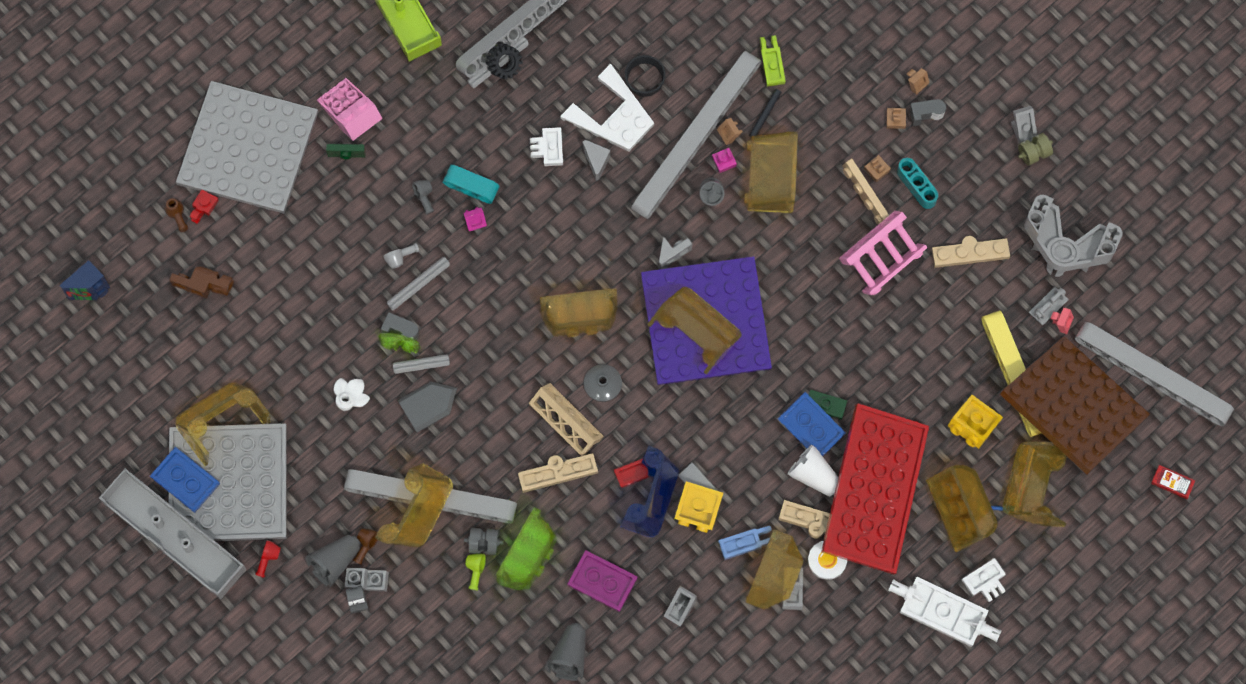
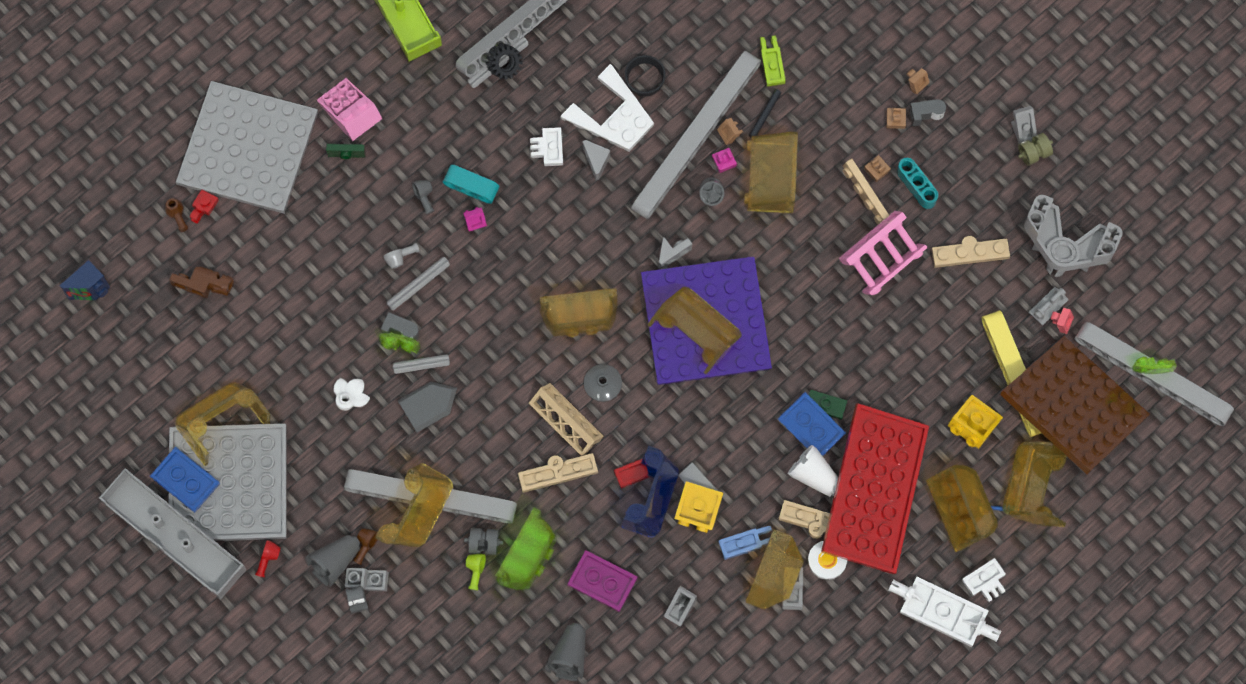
tile [1151,465,1195,499] -> none
none -> clear neon green slope [1132,356,1177,374]

